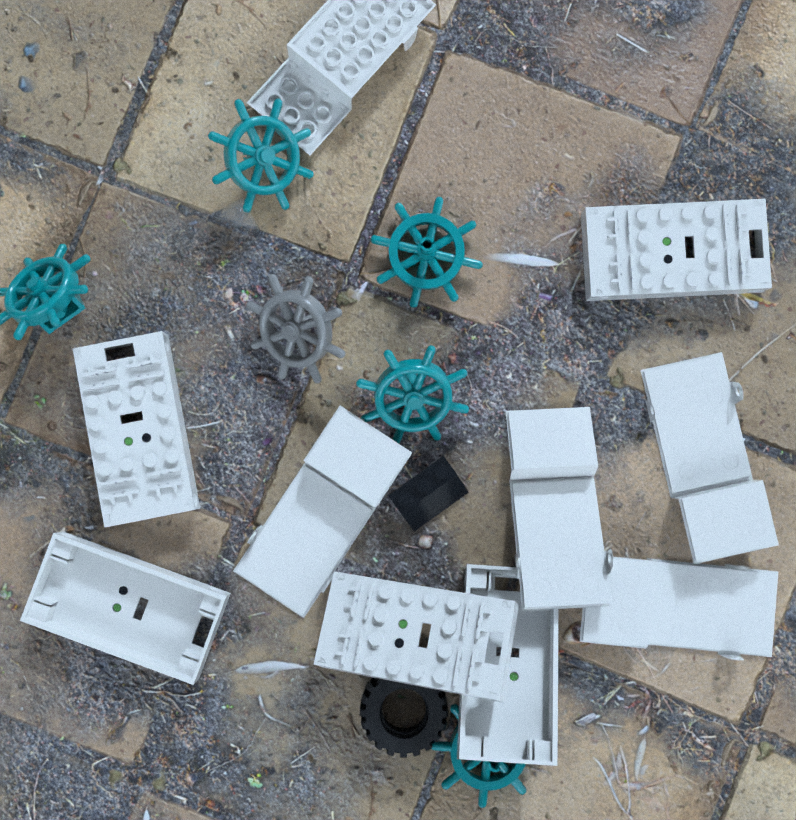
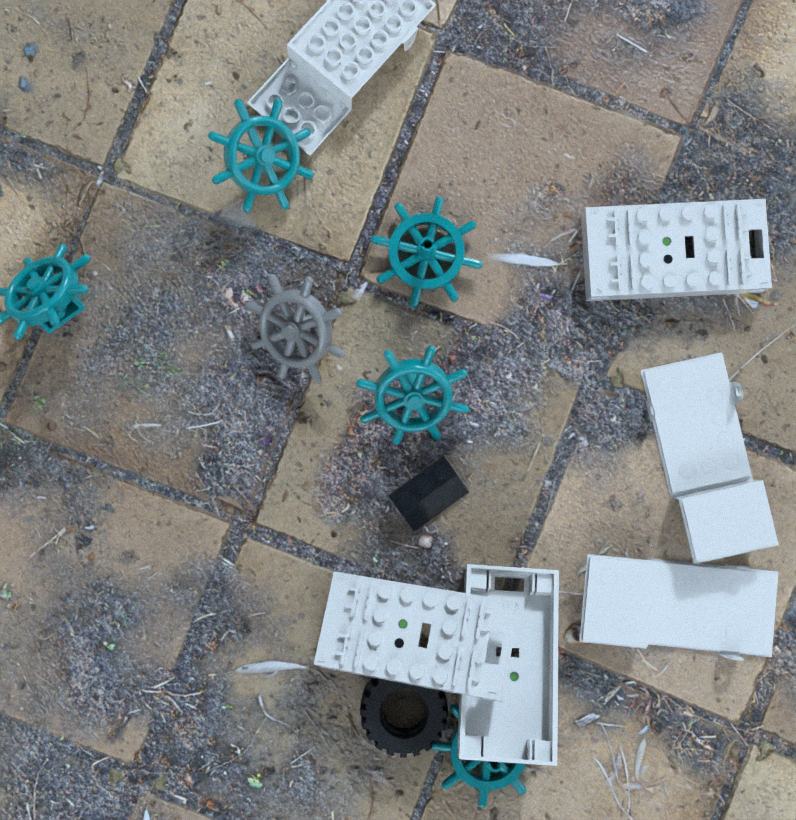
white piece [20,531,231,685] -> none
white piece [73,331,200,528] -> none
white piece [233,406,412,618] -> none
white piece [506,407,613,611] -> none

